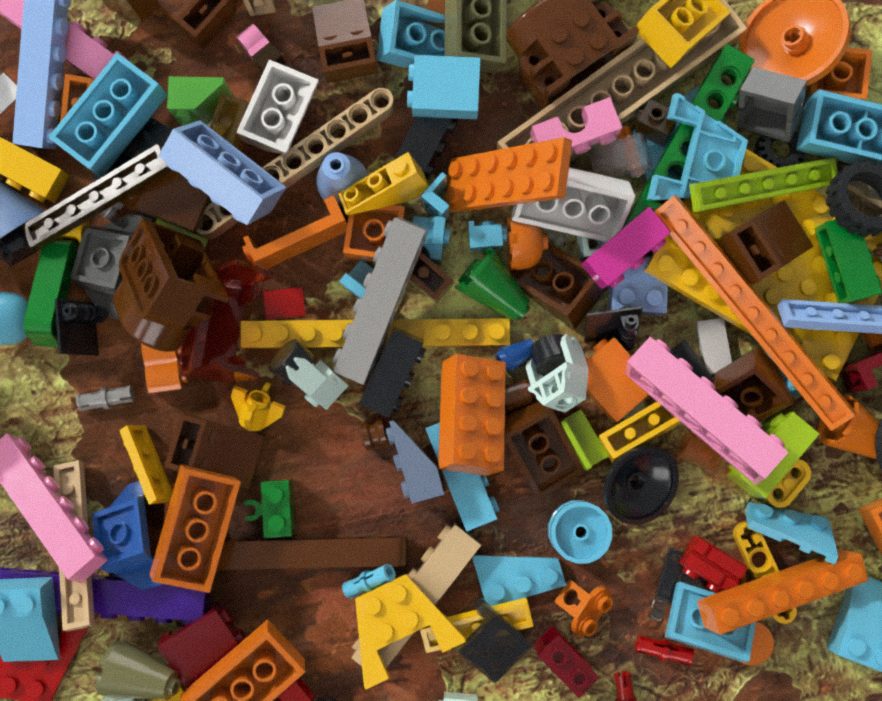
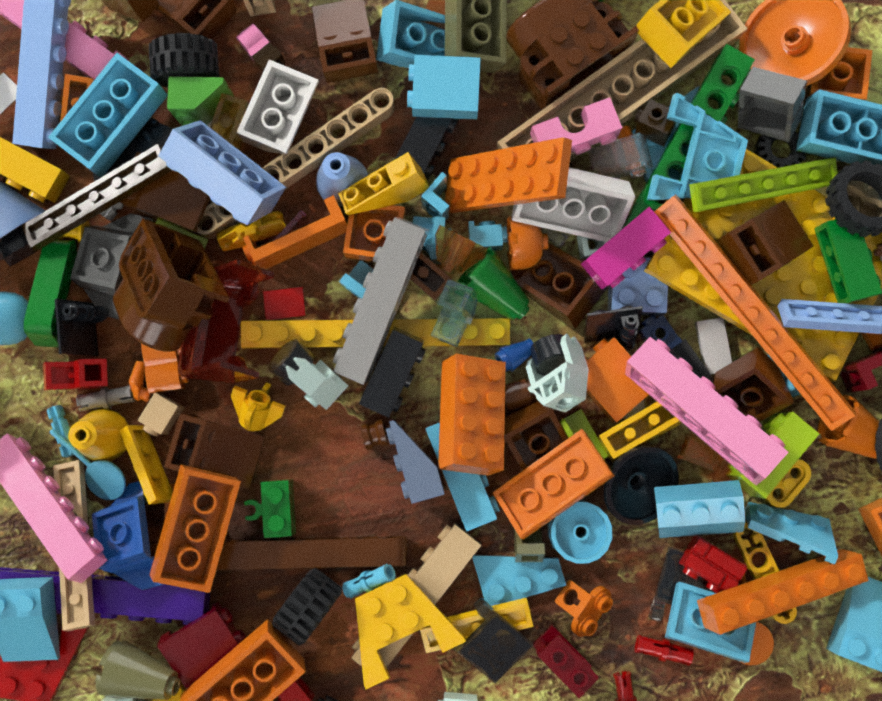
none -> red brick [43,359,108,390]
none -> medium azure axle [47,405,75,458]
none -> medium azure piece [50,429,126,500]
none -> yellow cone [68,409,128,462]
none -> orange arm [129,361,152,402]
none -> tan brick [138,392,184,437]
none -> black tyre [149,33,219,88]
none -> yellow hinge [217,211,286,251]
none -> black tyre [272,568,342,646]
none -> clear pink piece [273,211,307,241]
none -> clear light blue brick [431,279,477,347]
none -> clear orange brick [435,225,487,275]
none -> orange tile [492,429,615,540]
none -> olive panel [514,529,545,562]
none -> dark blue brick [638,314,683,349]
none -> medium azure slope [654,480,745,538]

